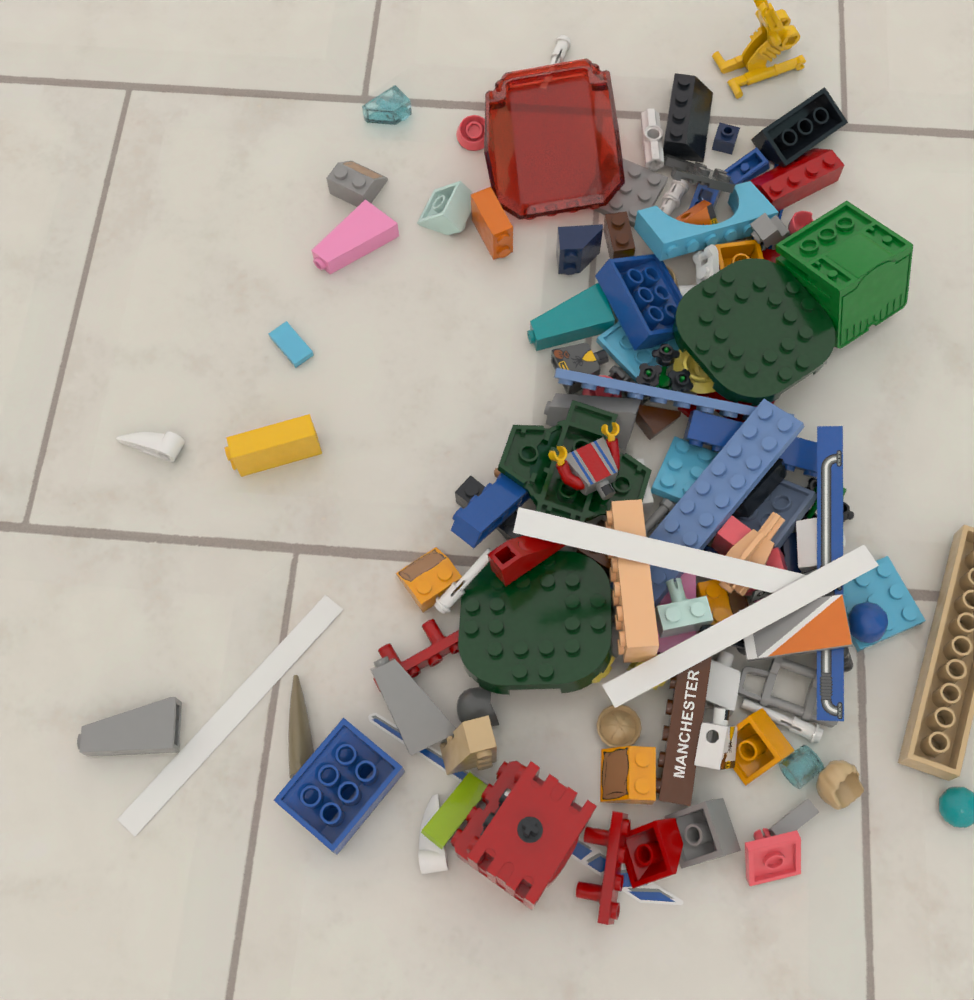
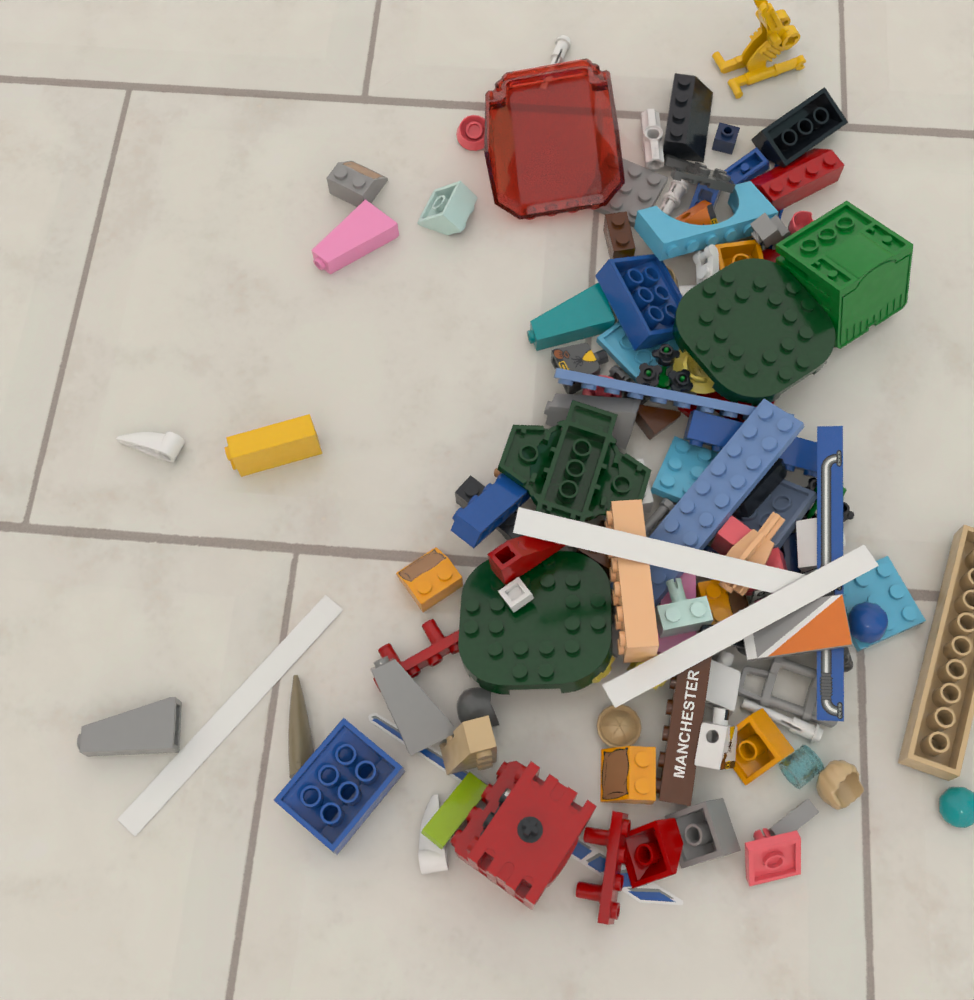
medium azure tile [268,321,314,368] -> none
clear light blue slope [362,85,412,125] -> none
white pin [434,548,492,614] -> none
orange brick [471,187,513,260] -> none
torso [548,422,620,500] -> none
dark blue slope [556,224,603,275] -> none
none -> white plate [498,577,534,613]

